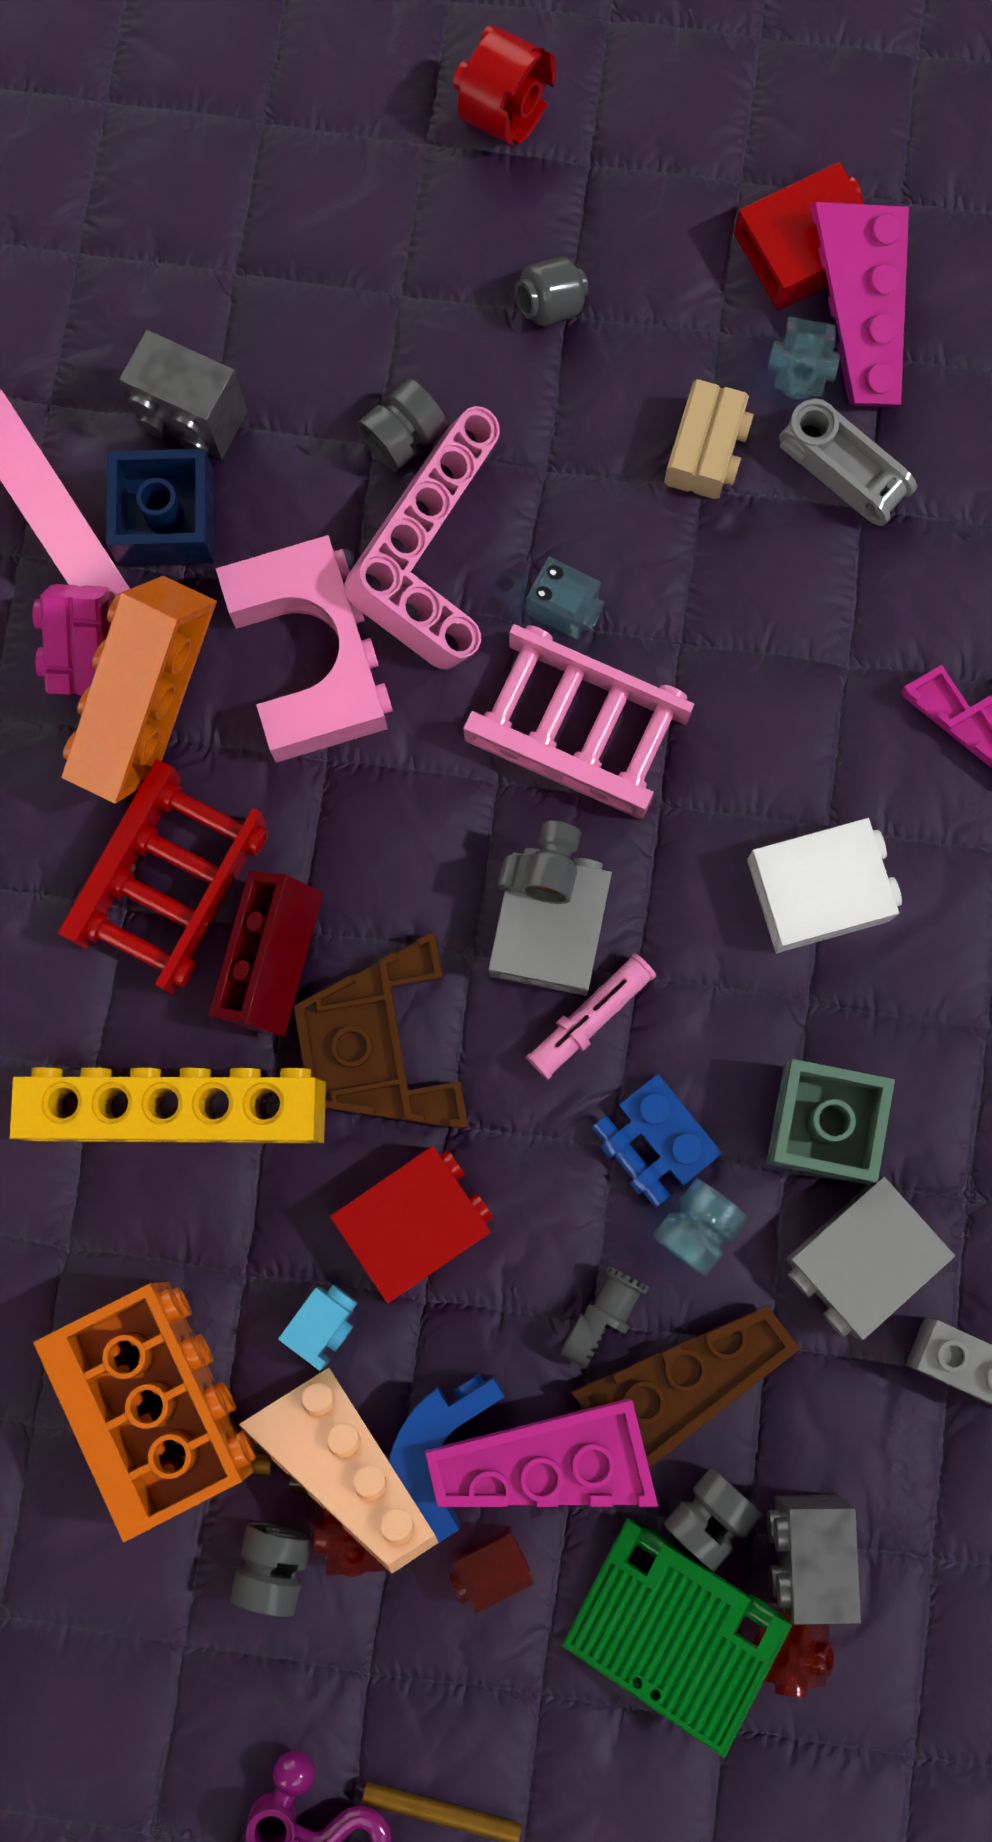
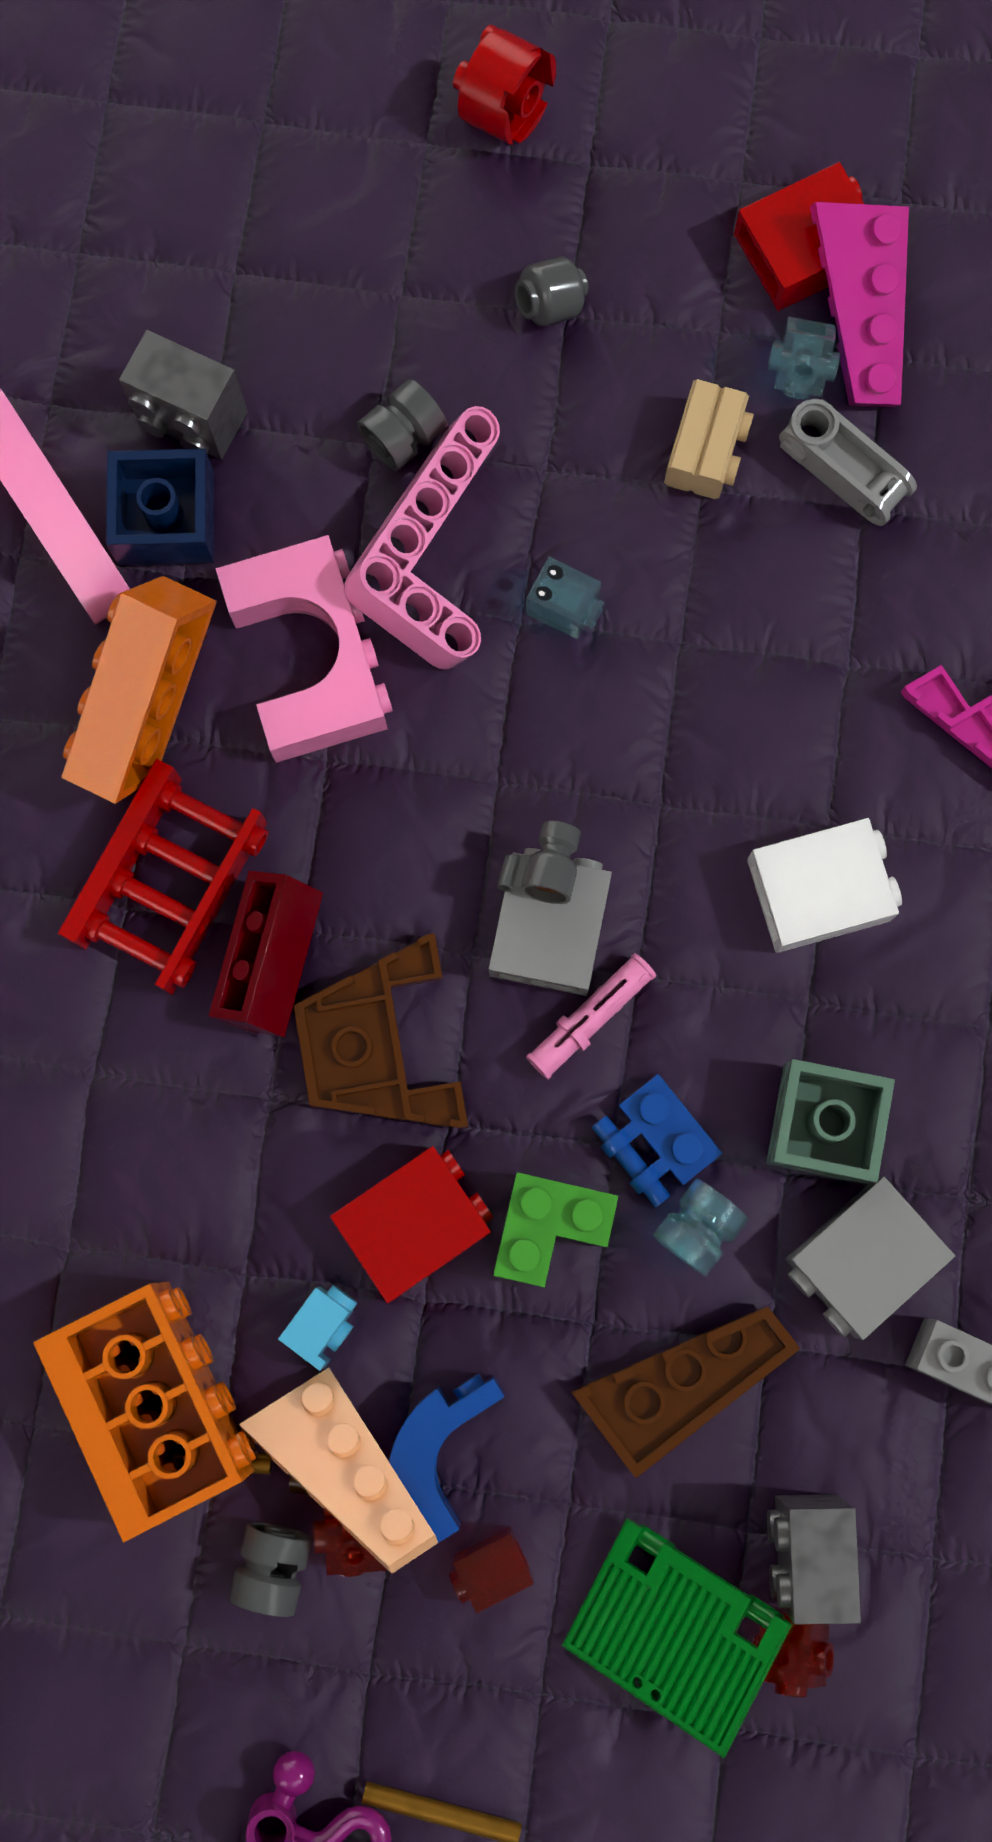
yellow brick [10,1067,326,1143] -> none
dark pink brick [33,584,110,695] -> none
dark pink wing [425,1398,658,1507] -> none
bright pink fence [463,624,694,820] -> none
dark grey connector [560,1266,650,1368] -> none
dark grey wheel [663,1466,763,1572] -> none
none -> bright green brick [493,1172,619,1288]

